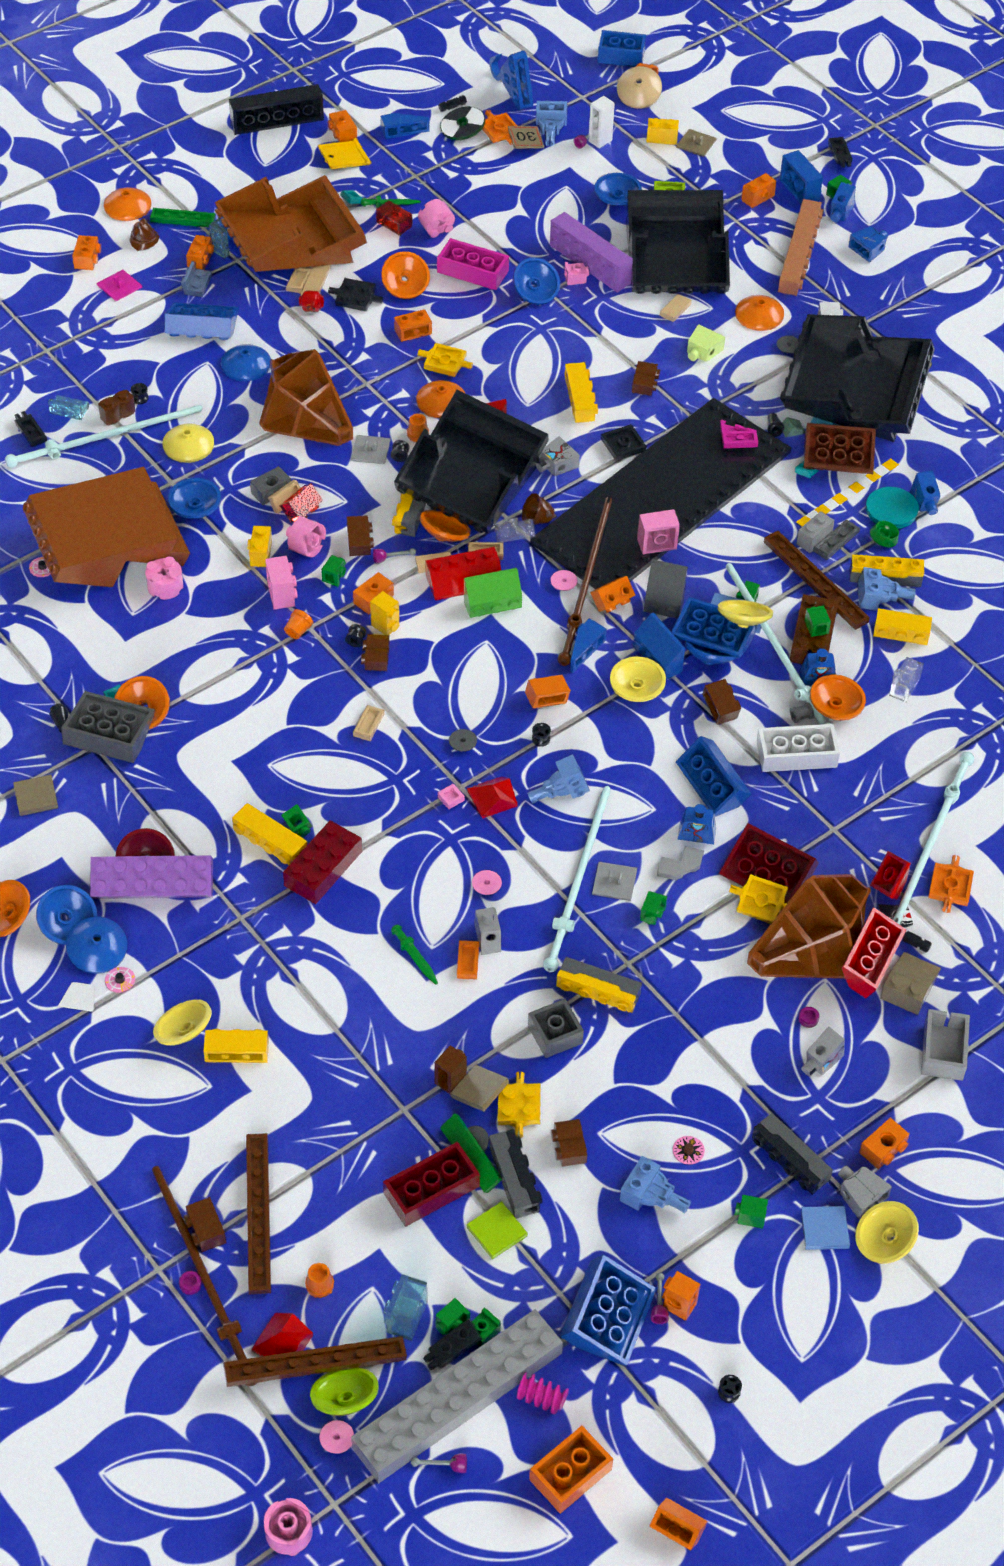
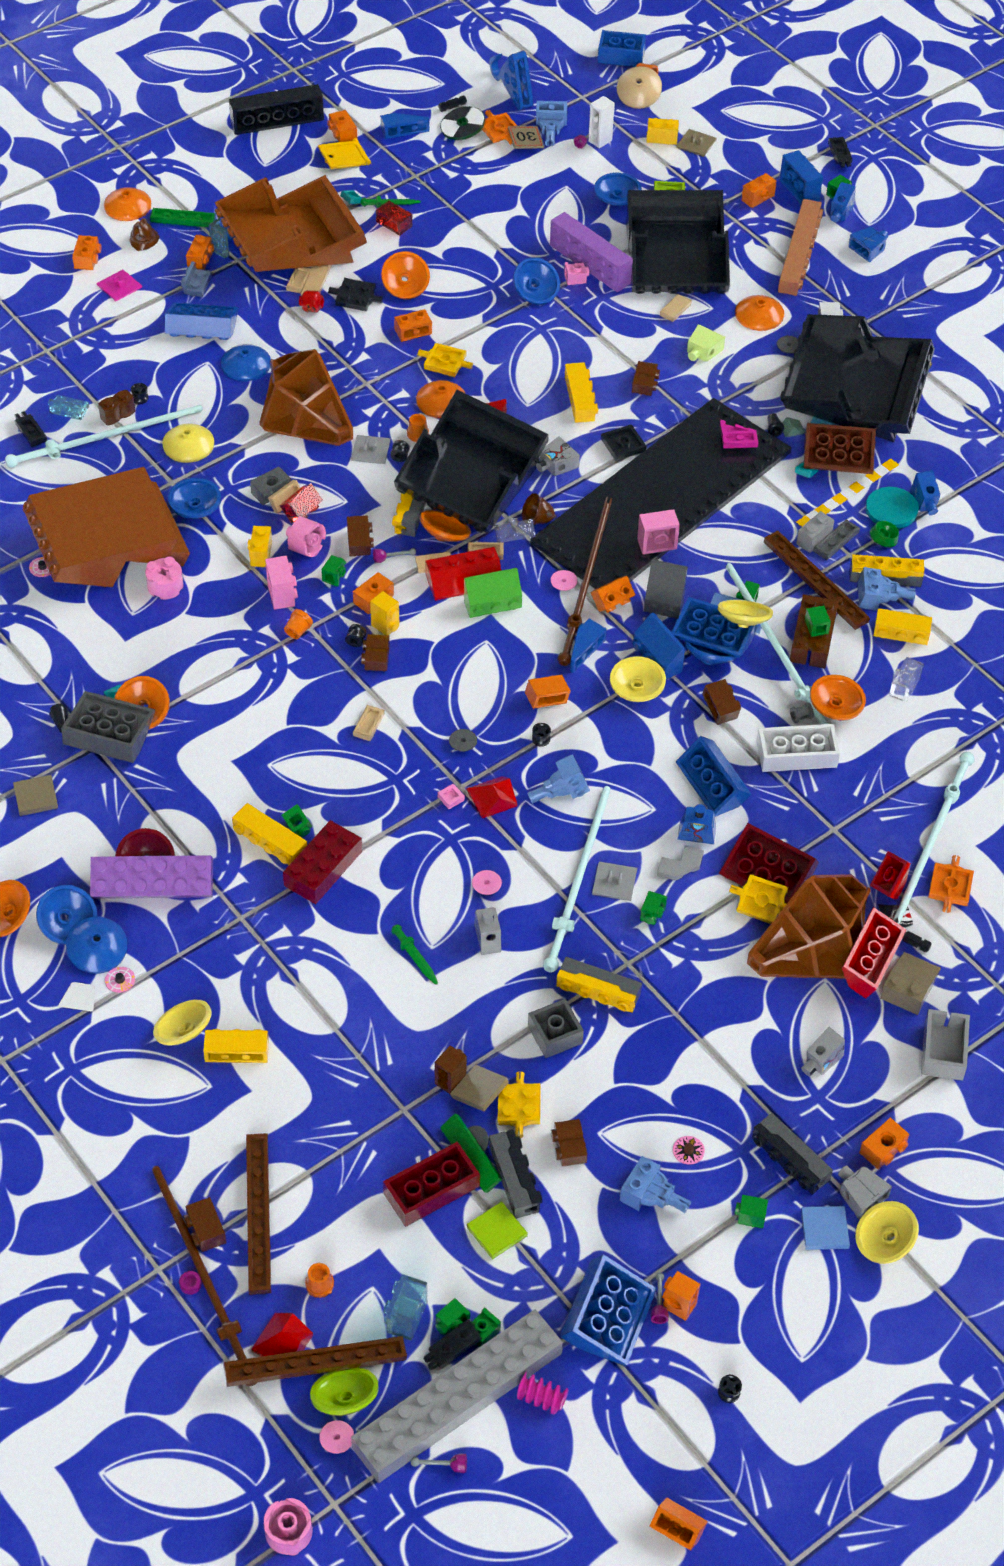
bright pink brick [418,199,455,238] -> none
dark pink brick [437,238,509,290] -> none
orange tile [457,940,479,980] -> none
orange brick [529,1426,613,1514] -> none
magenta tile [798,1007,820,1028] -> none
blue torso [799,649,836,686] -> none

